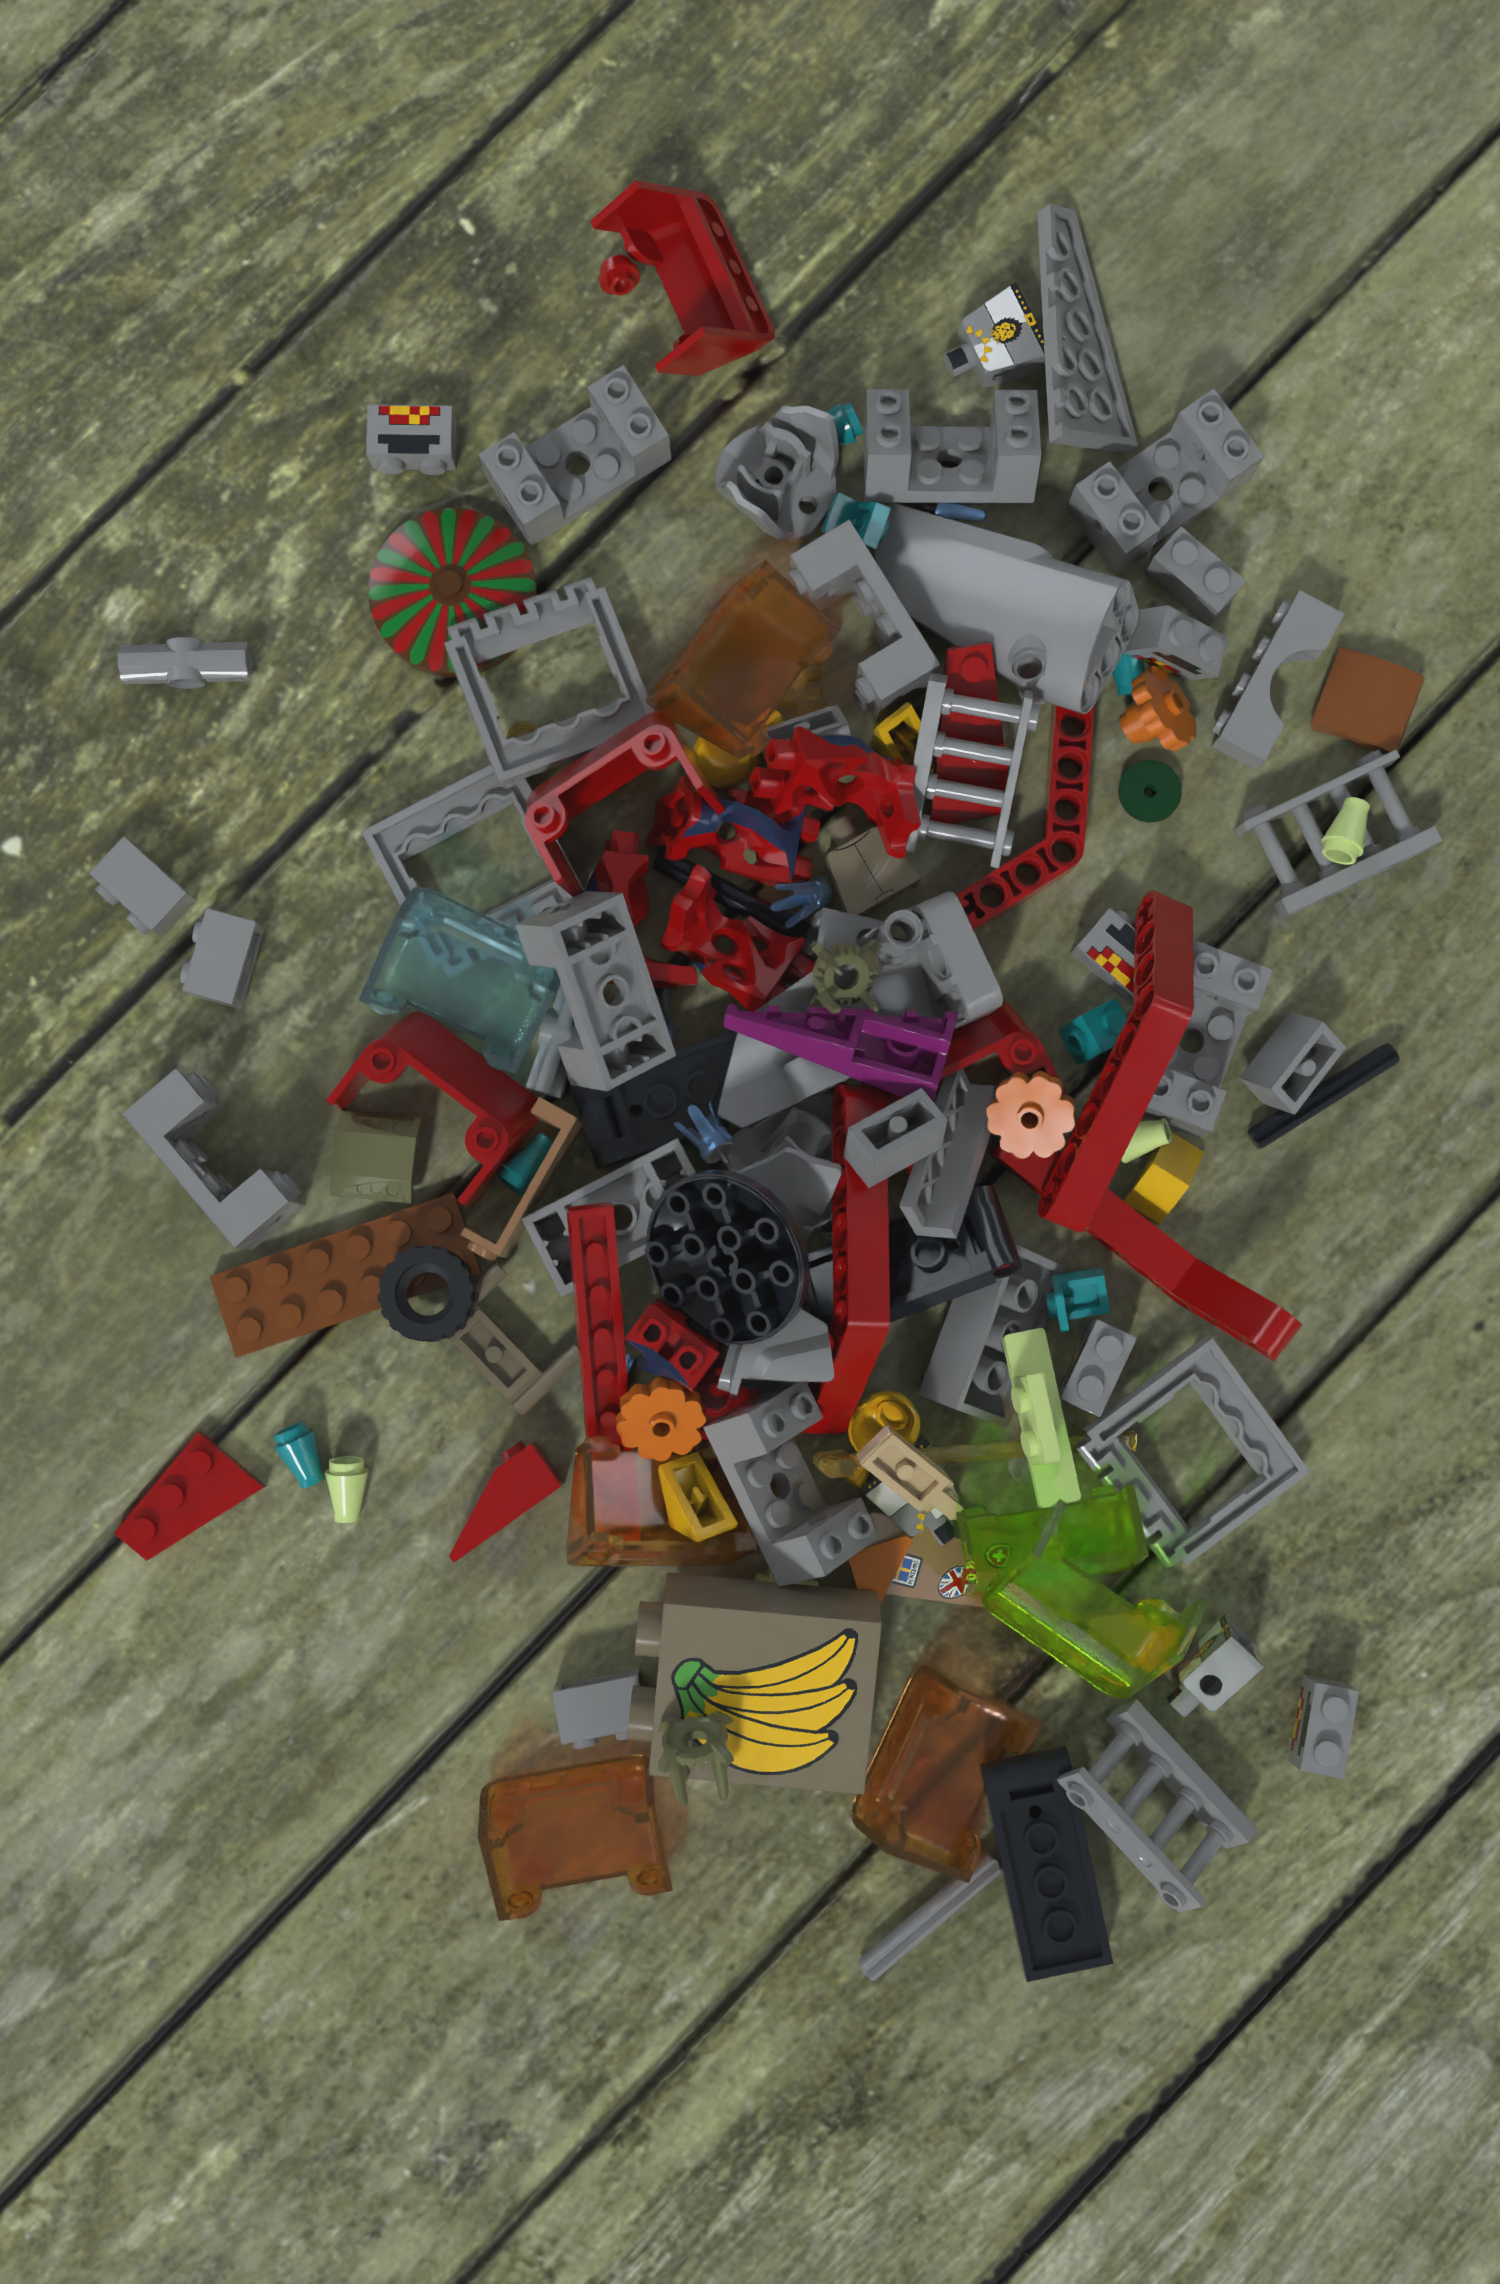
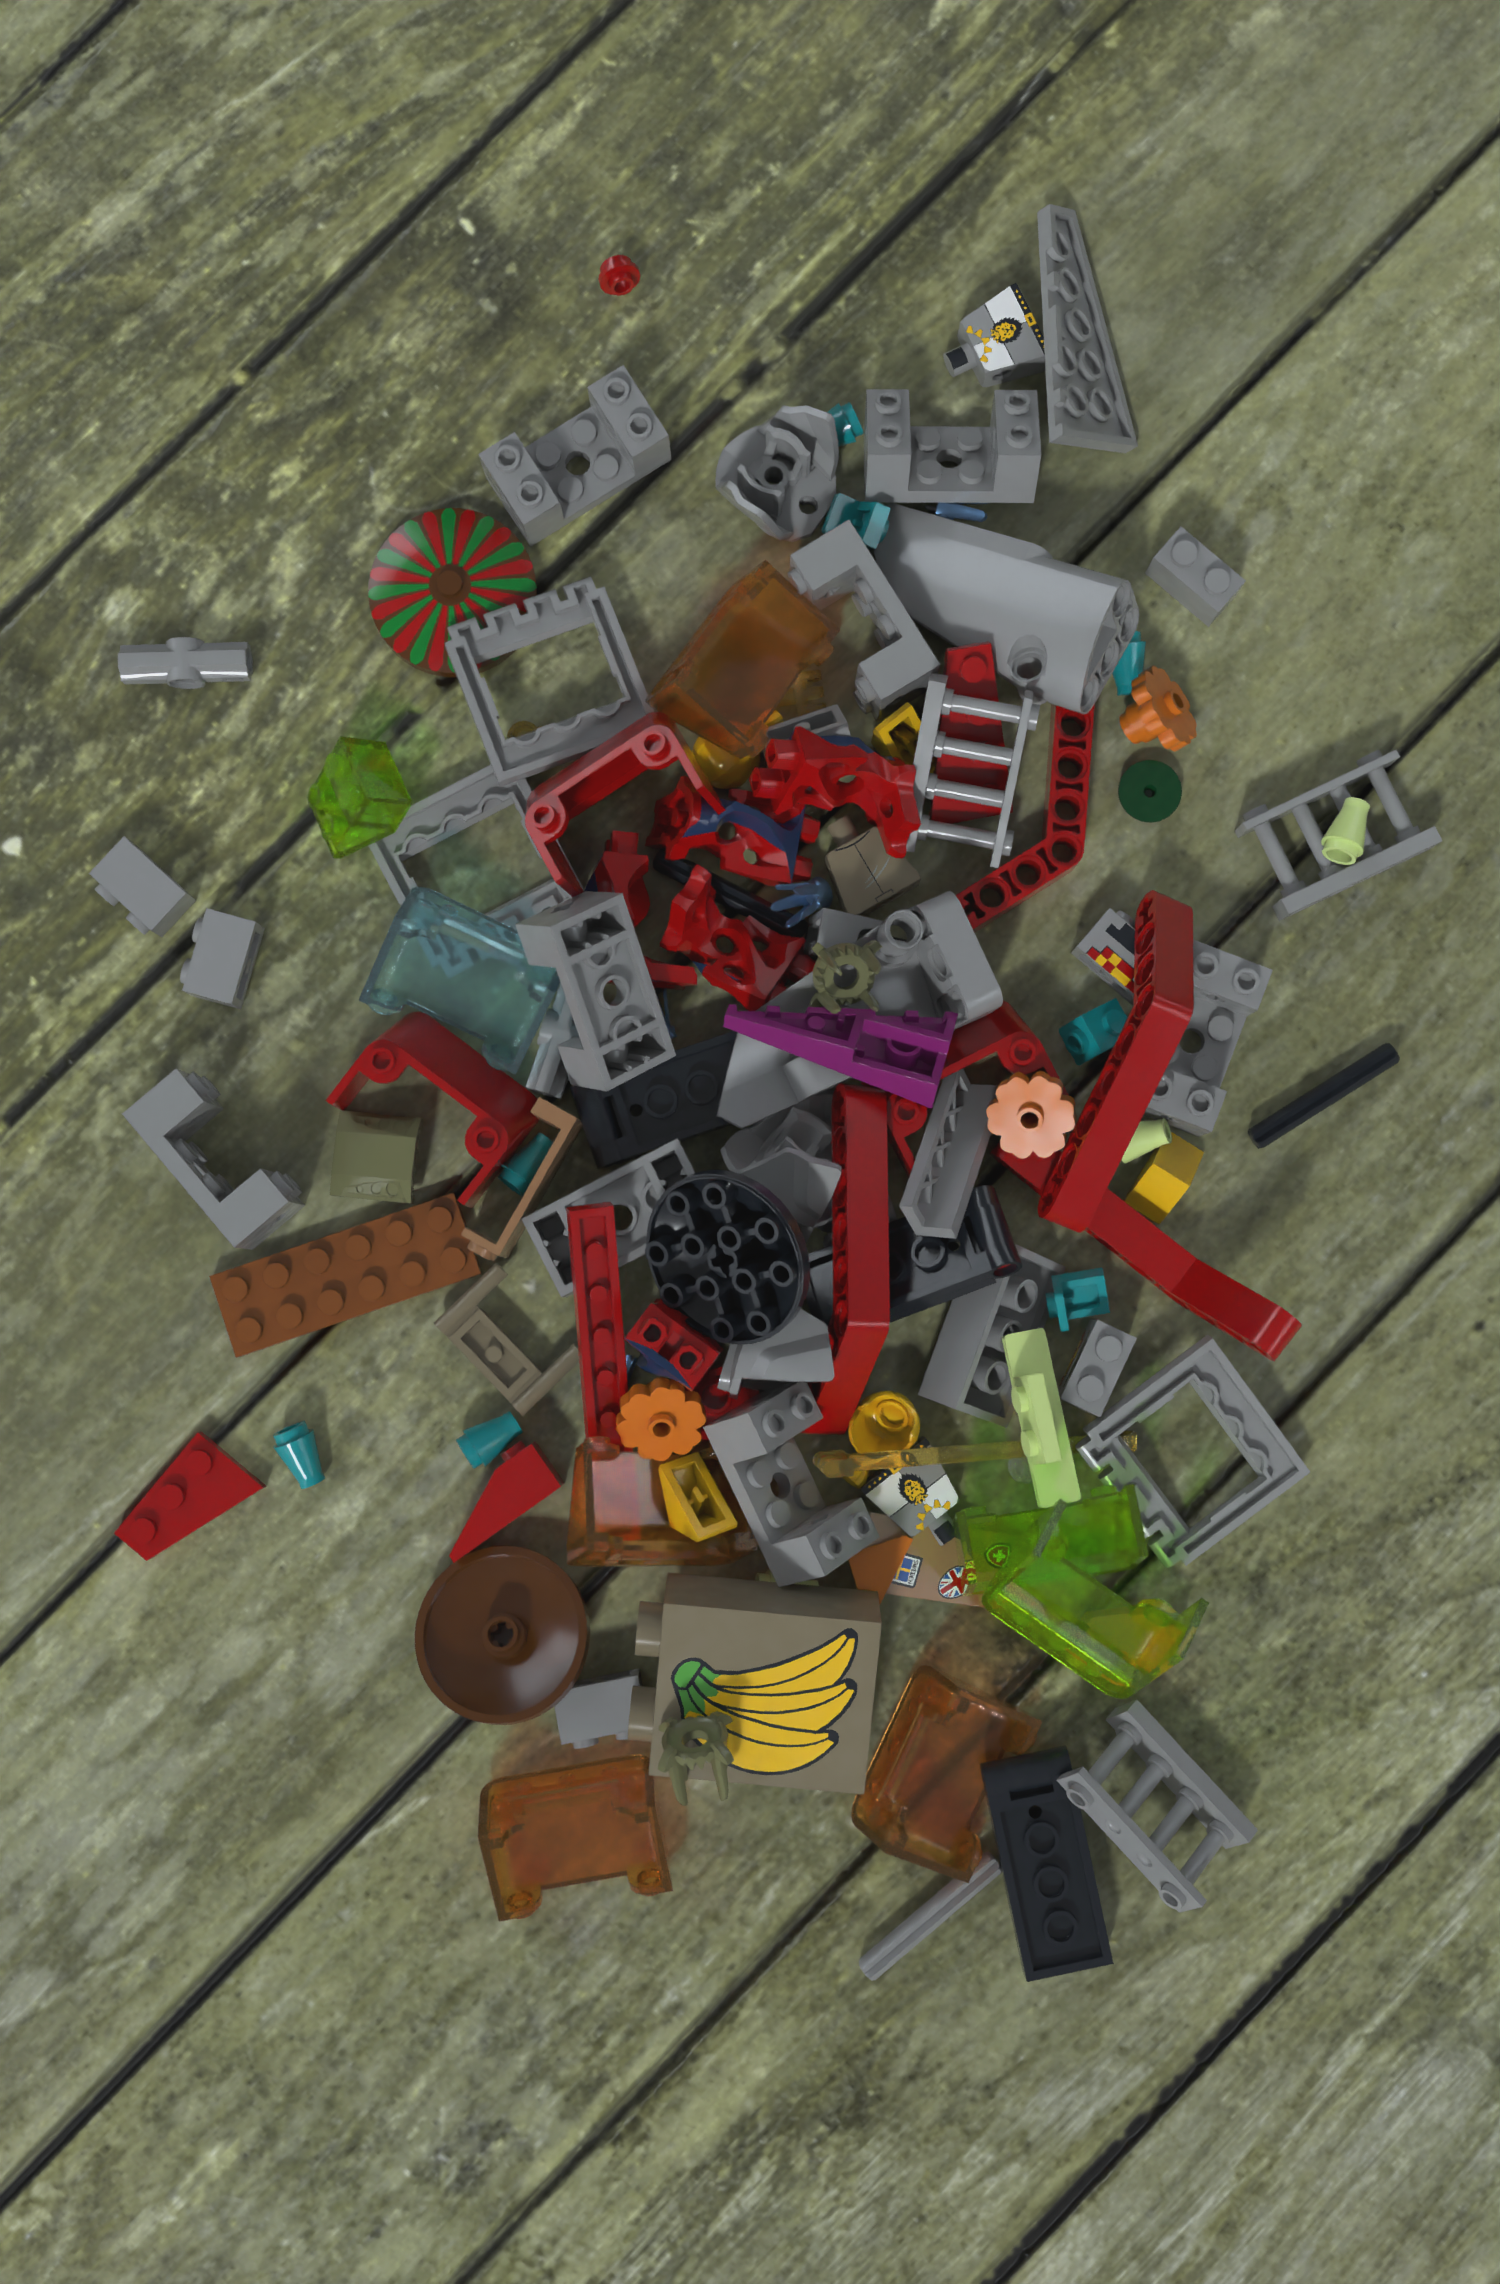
yellowish green cone [325,1456,369,1523] -> none
brick [366,405,457,475] -> none
black tyre [377,1245,479,1342] -> none
red windscreen [590,180,775,376] -> none
flat silver piece [674,1100,735,1164] -> none
light grey brick [843,1088,948,1188] -> none
tan hinge [856,1424,964,1521] -> none
light grey plate [1066,388,1264,575] -> none
light grey brick [1124,605,1228,681] -> none
light grey torso [1167,1614,1264,1717] -> none
light grey arch [1212,590,1344,771] -> none
light grey brick [1239,1012,1346,1115] -> none
light grey brick [1288,1674,1359,1779] -> none
dark orange slope [1310,647,1425,754] -> none
none -> clear neon green slope [307,736,413,859]
none -> reddish brown dish [415,1546,590,1725]
none -> teal cone [456,1411,523,1469]

